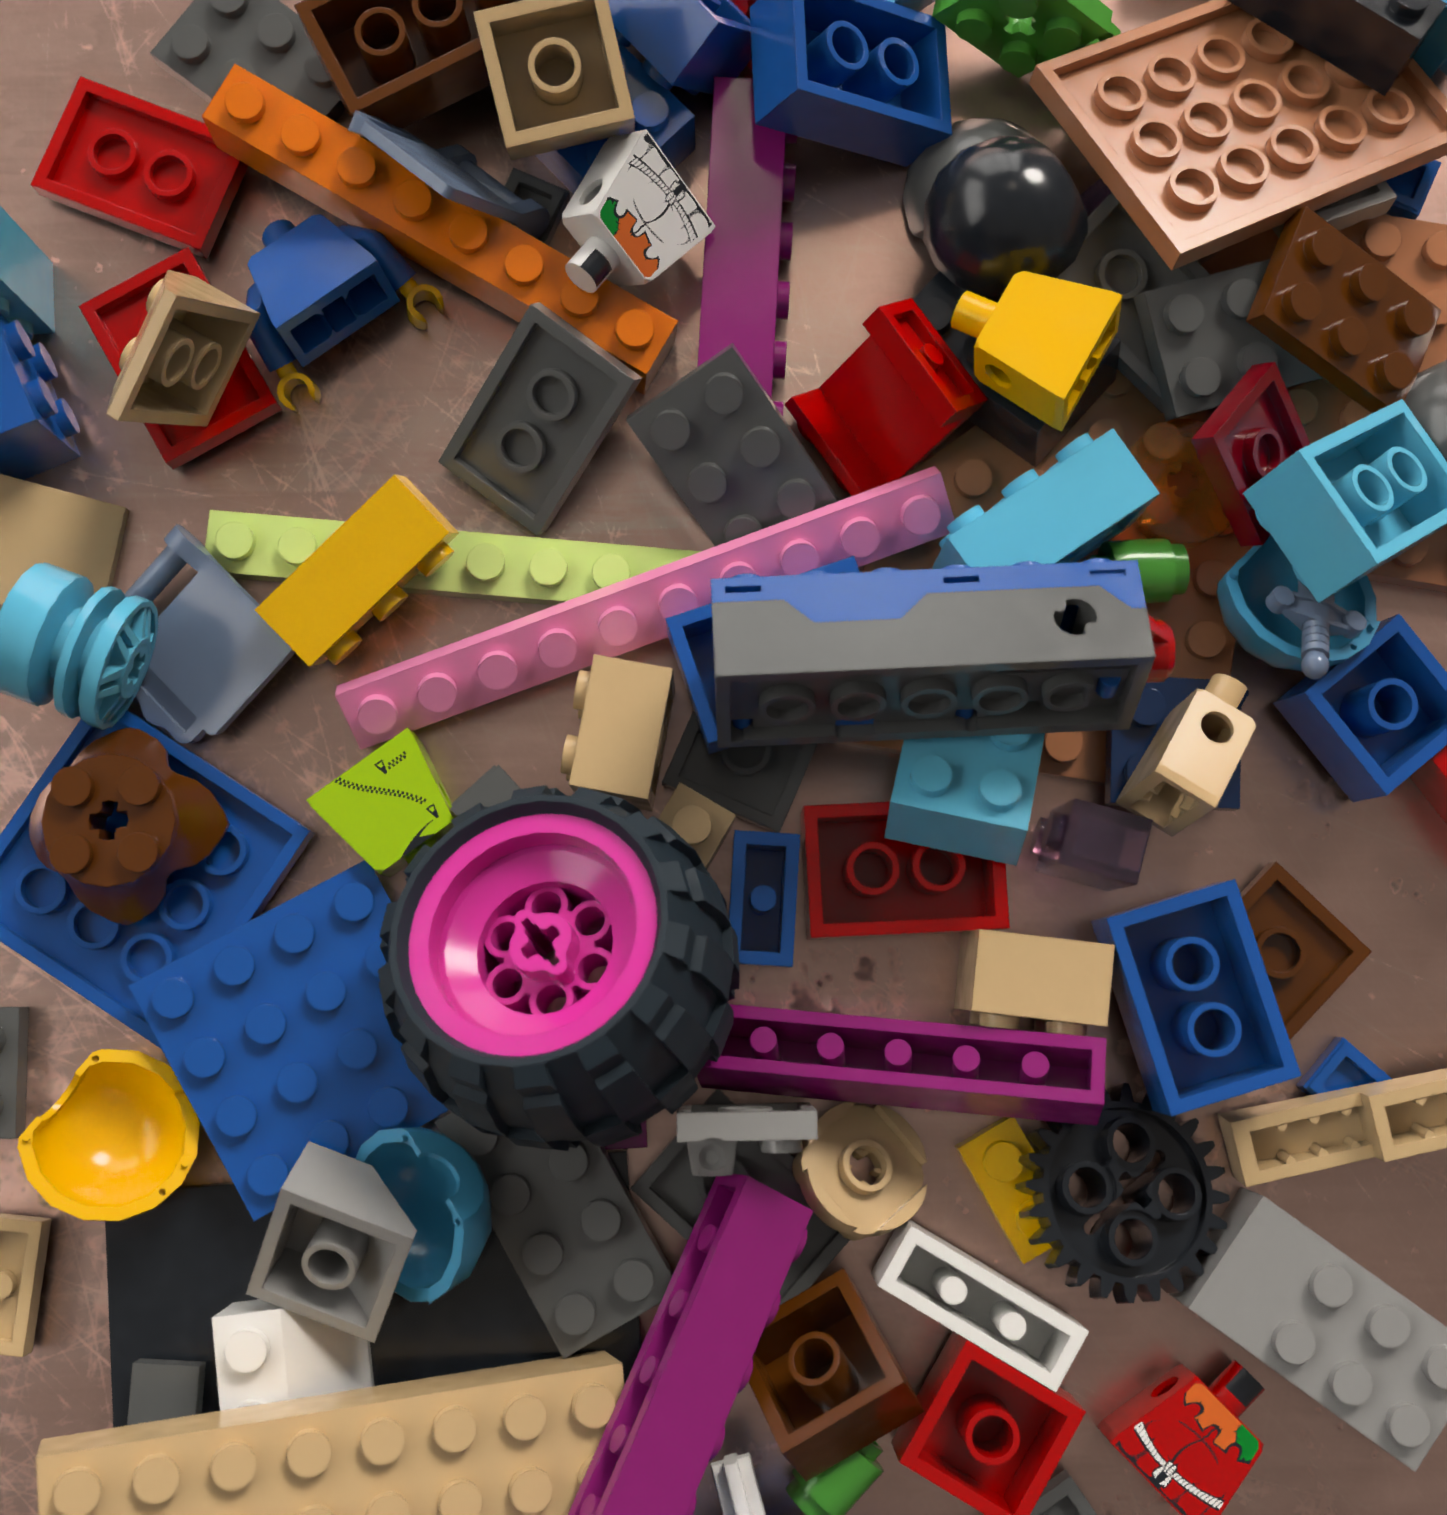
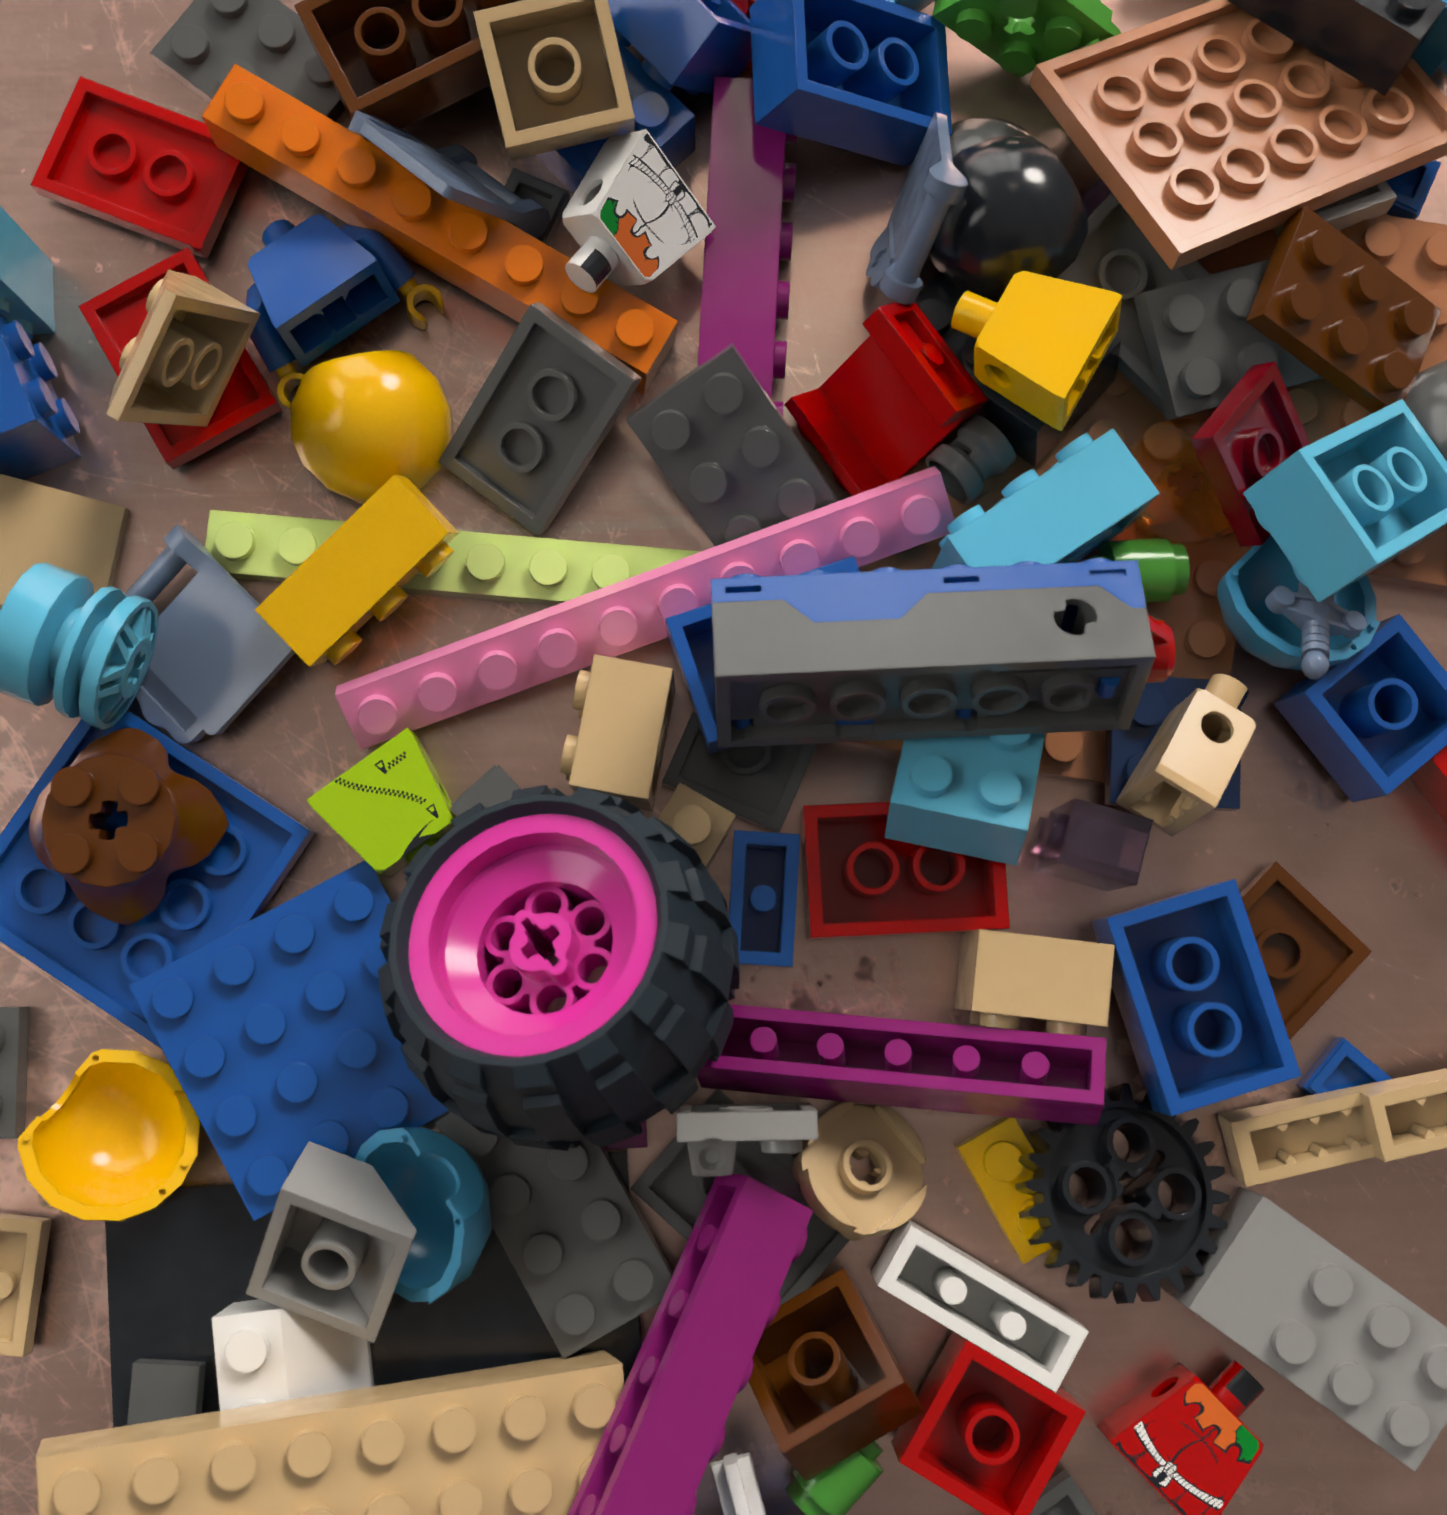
none -> yellow cylinder [290,350,452,503]
none -> sand blue piece [866,112,968,305]
none -> dark grey wheel [926,414,1016,505]

